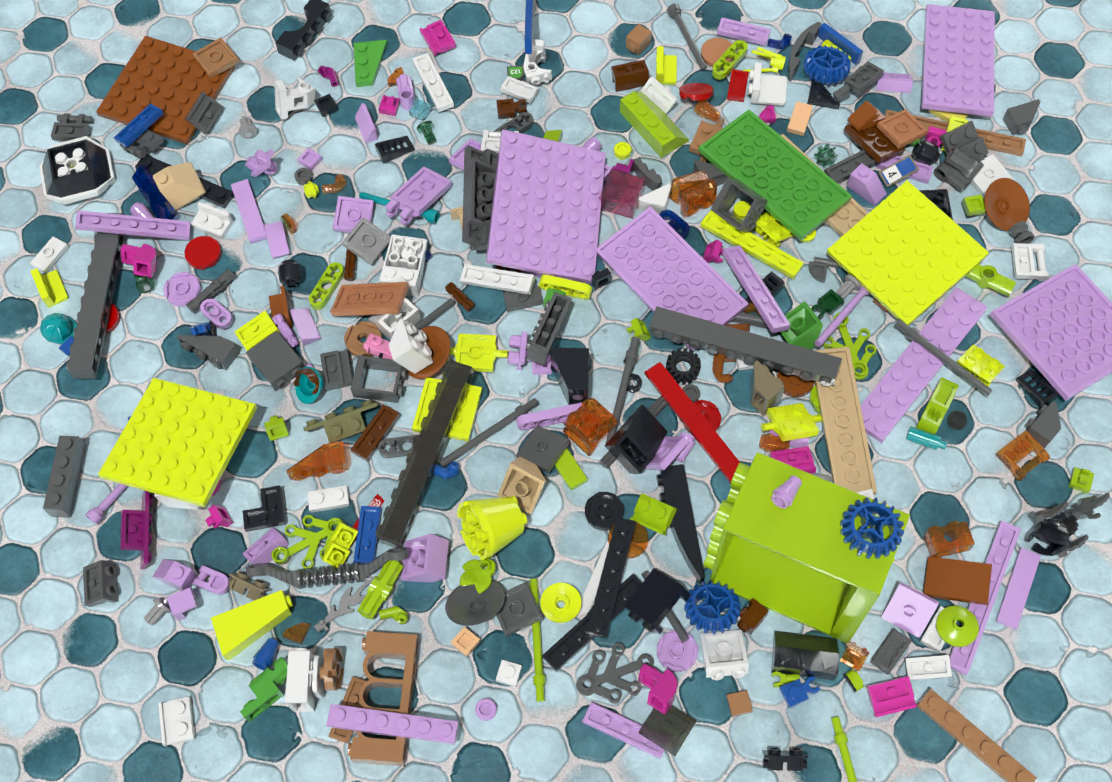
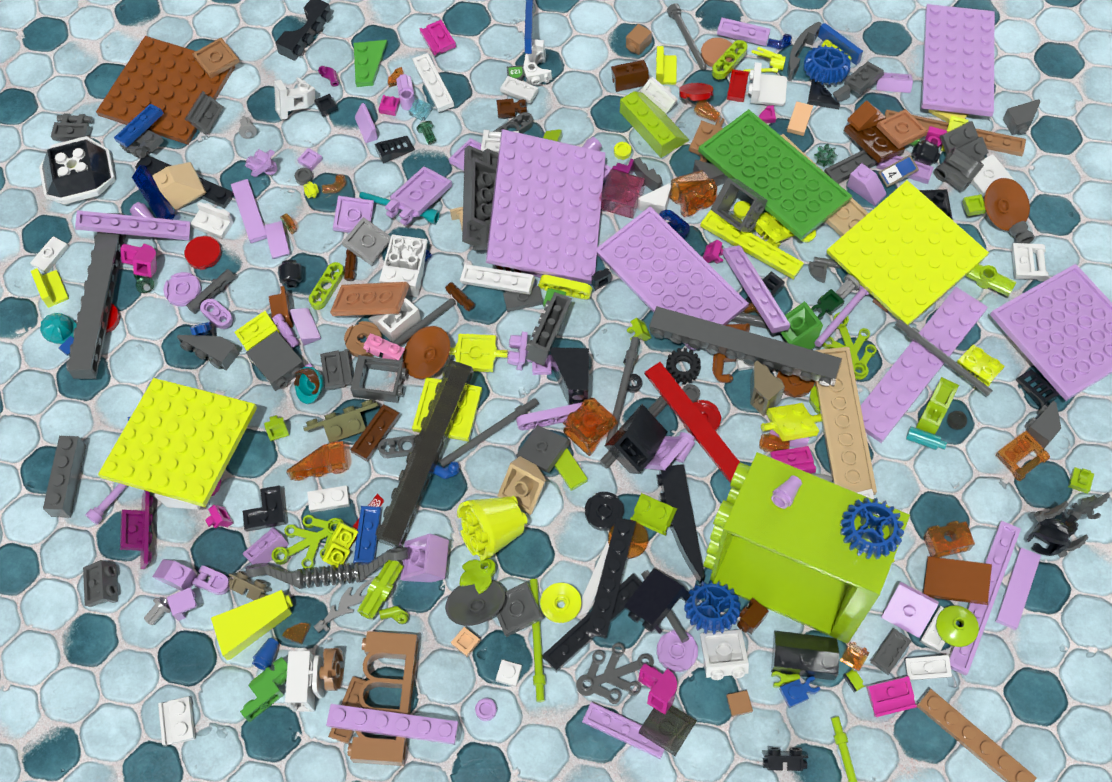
white slope [389,319,433,374] -> none

